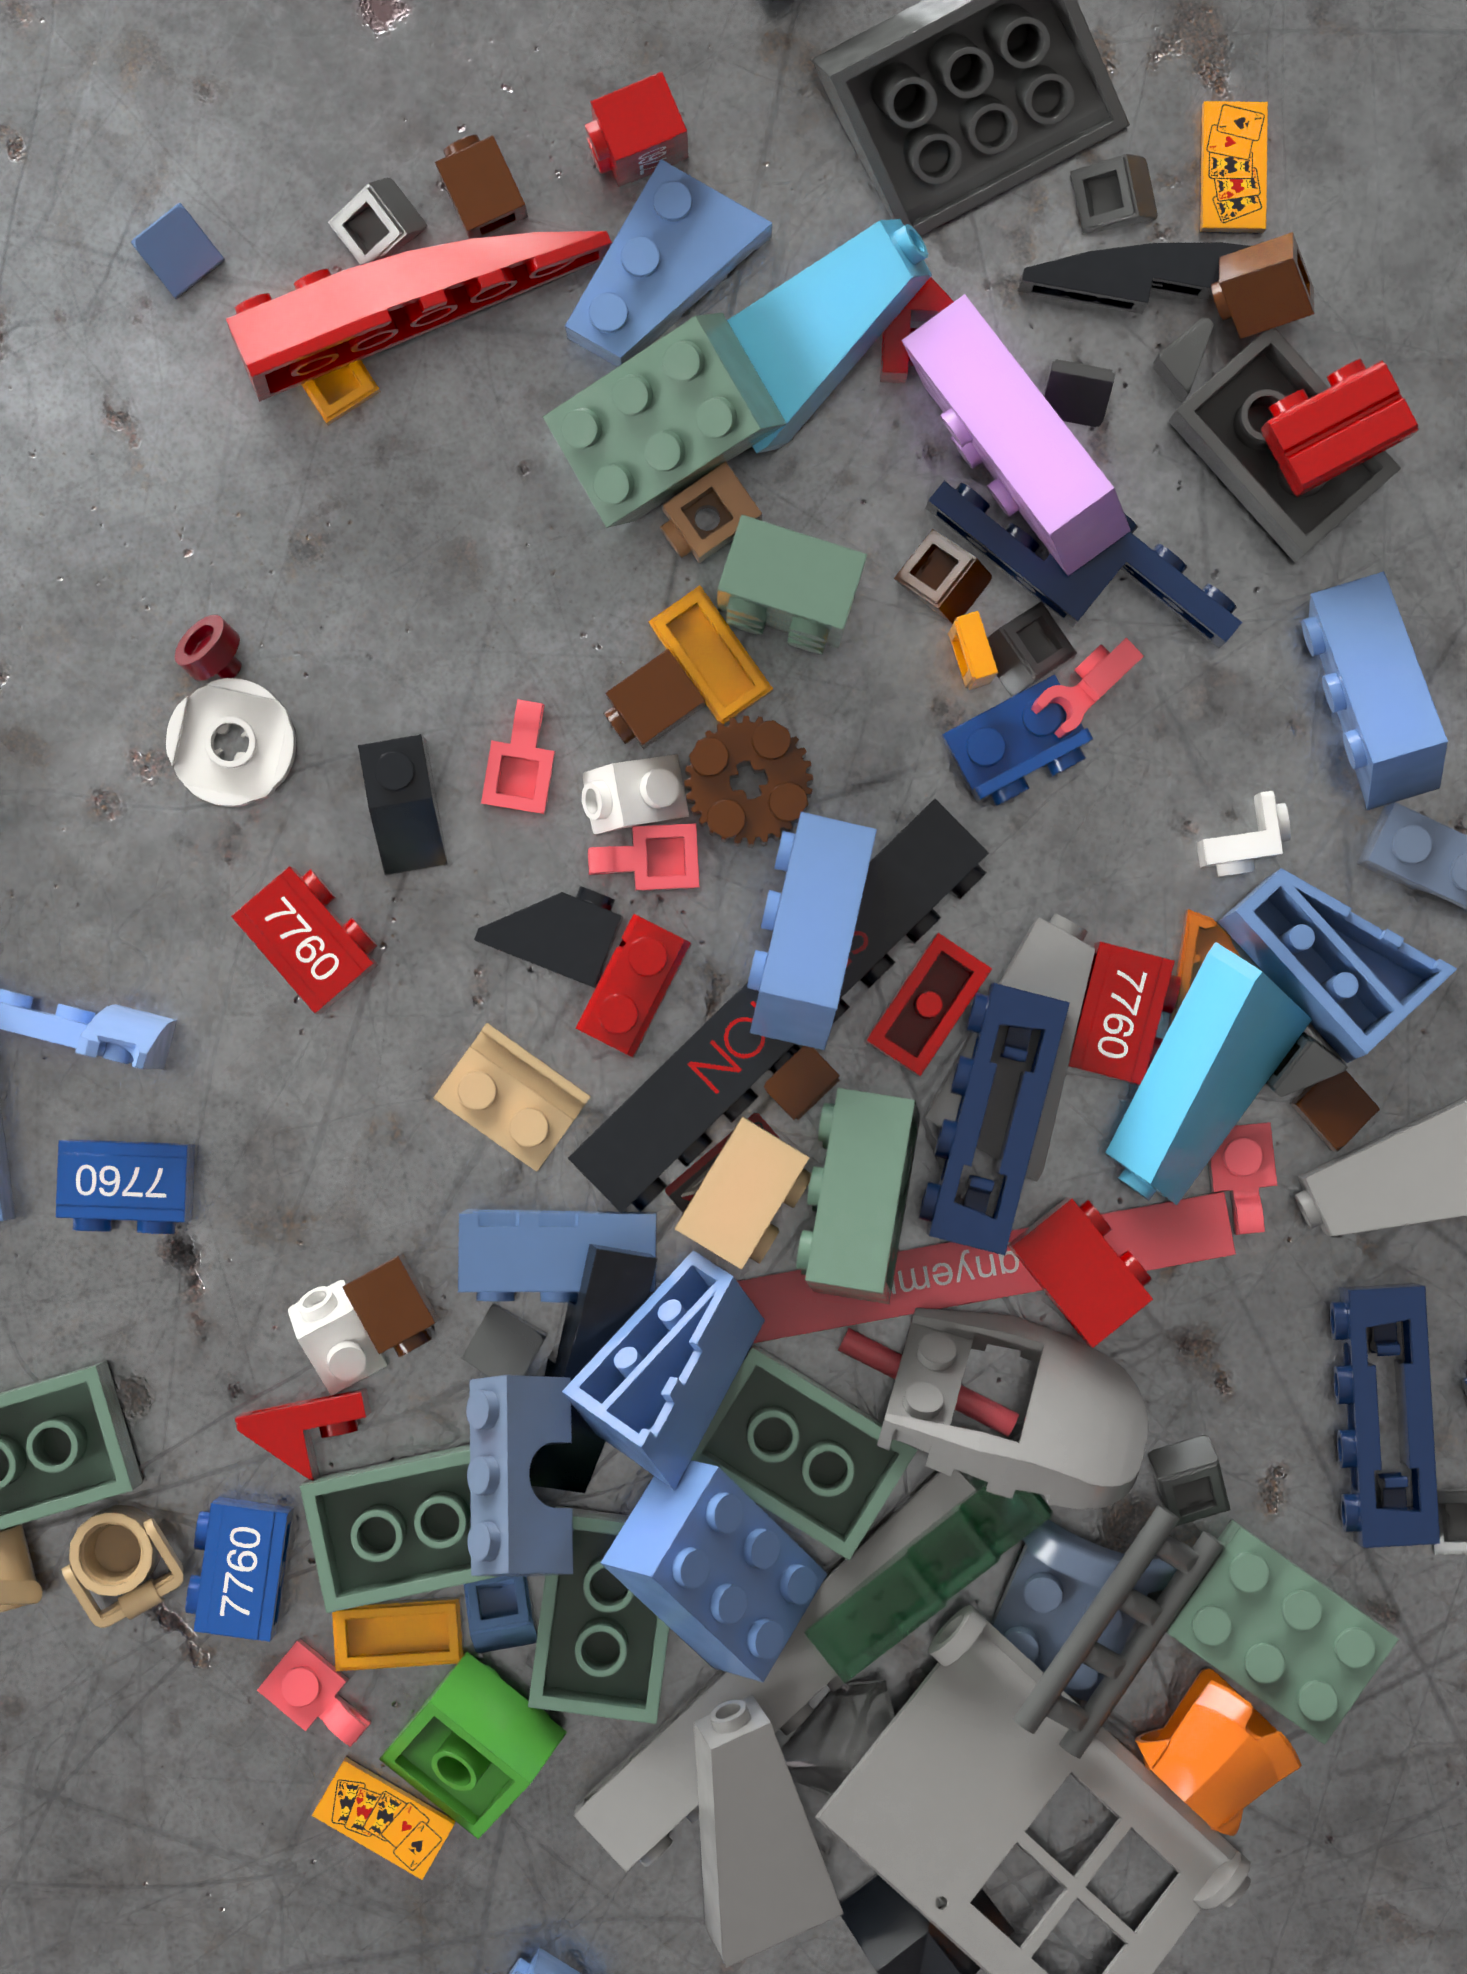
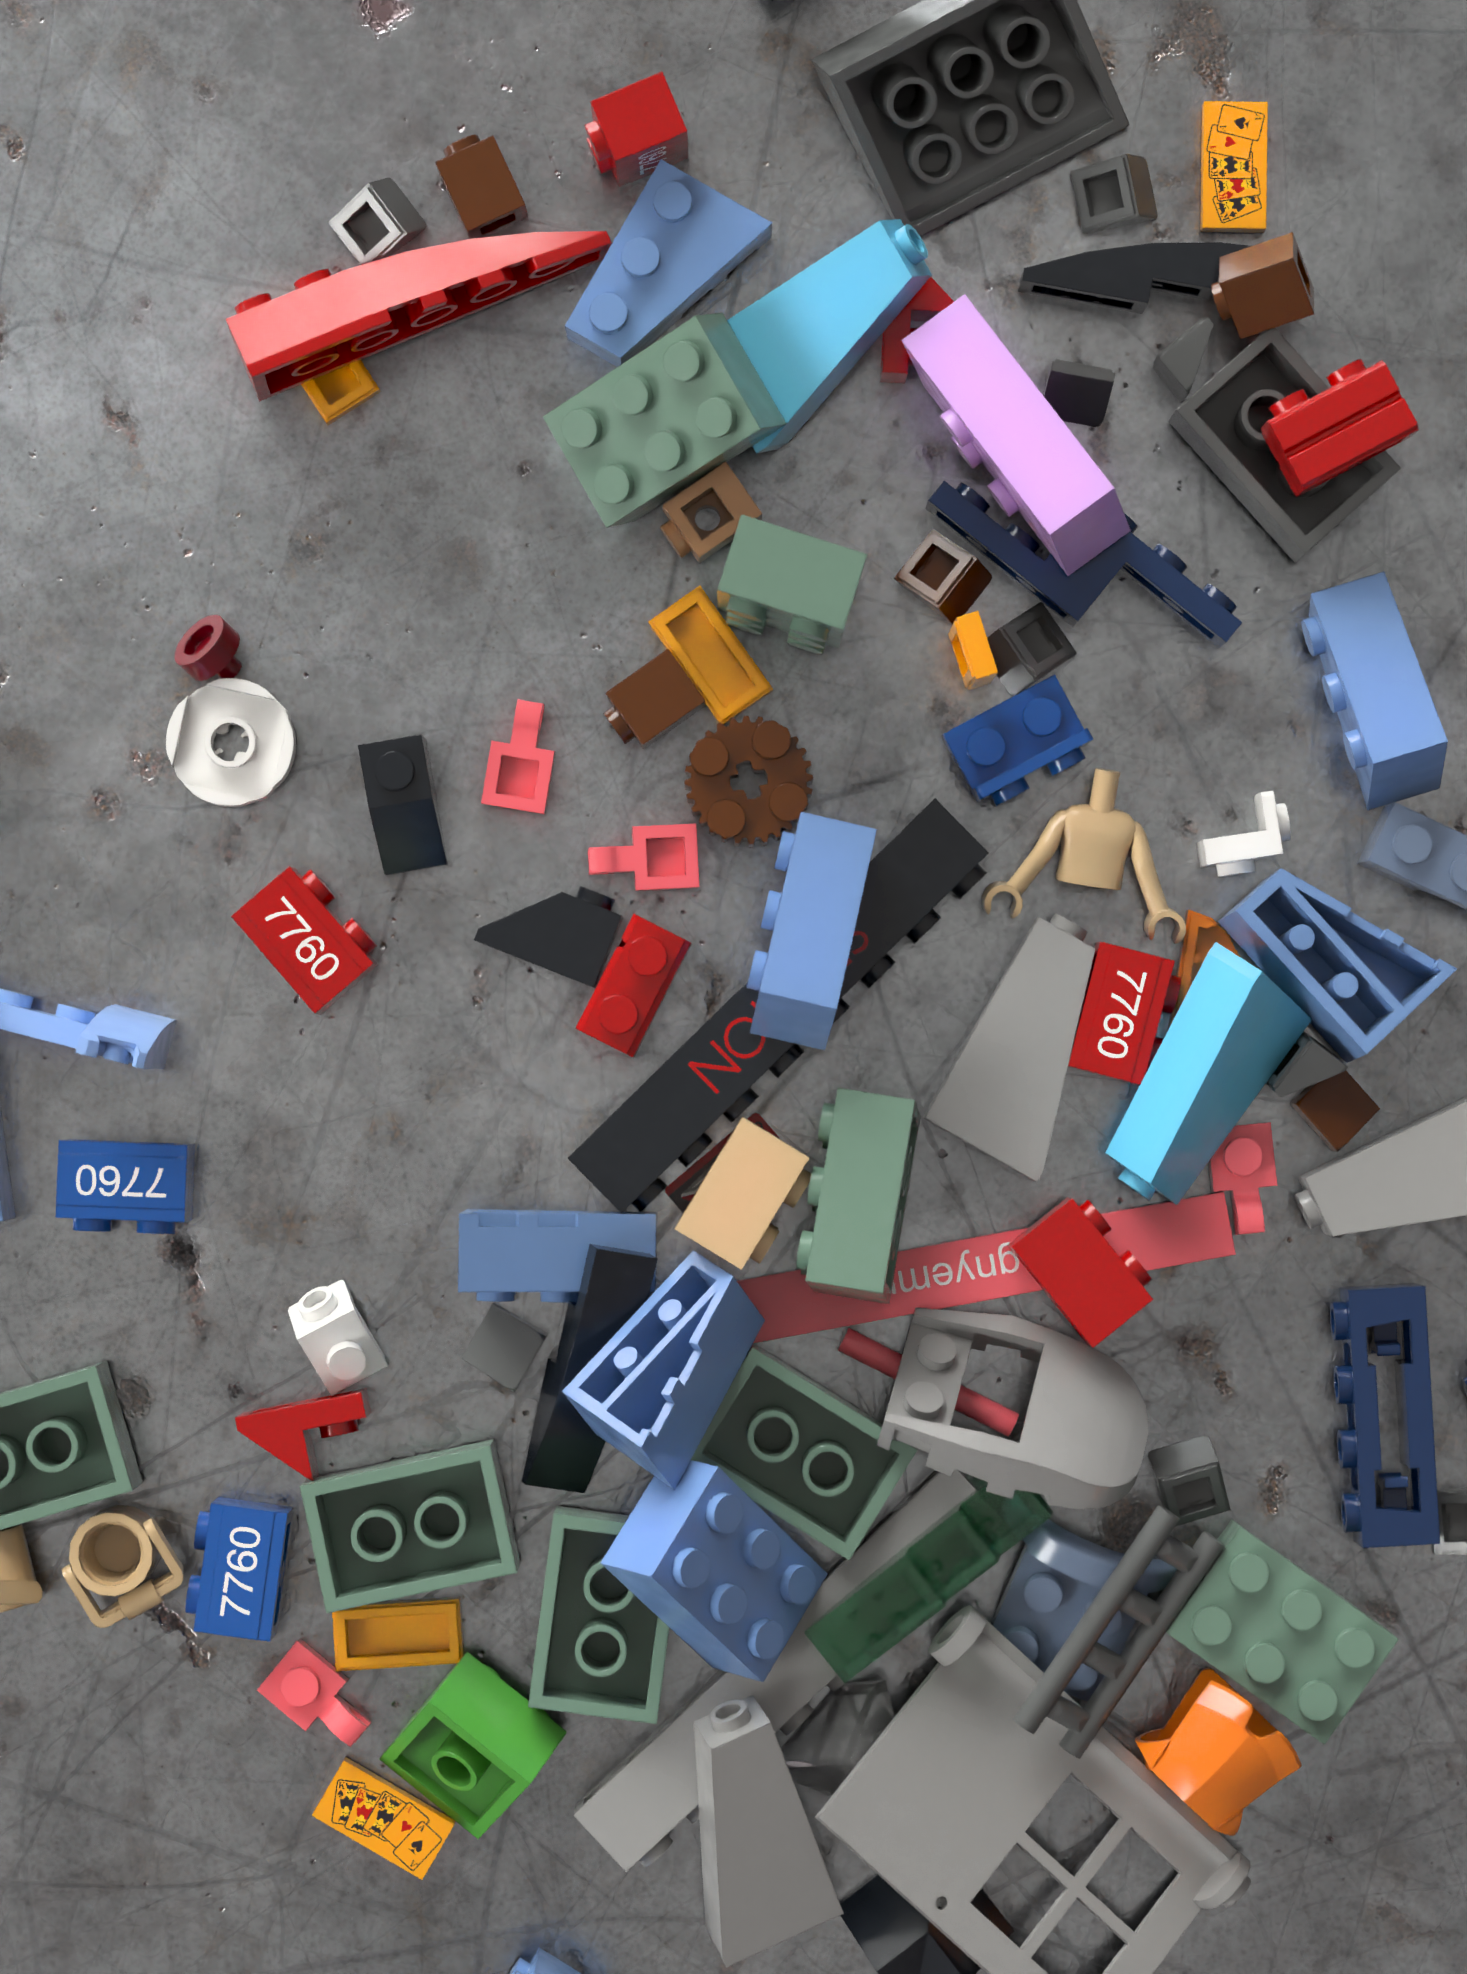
medium blue slope [131,203,225,299] -> none
reddish brown brick [342,1253,440,1357] -> none
tan plate [433,1023,591,1172] -> none
medium blue slope [464,1576,537,1653] -> none
sand blue arch [466,1375,573,1577] -> none
white bracket [582,754,689,835] -> none
reddish brown slope [764,1046,840,1120] -> none
red brick [864,933,992,1077] -> none
dark blue brick [918,983,1070,1255] -> none
coral plate [1031,638,1144,739] -> none
none -> tan piece [982,768,1186,944]

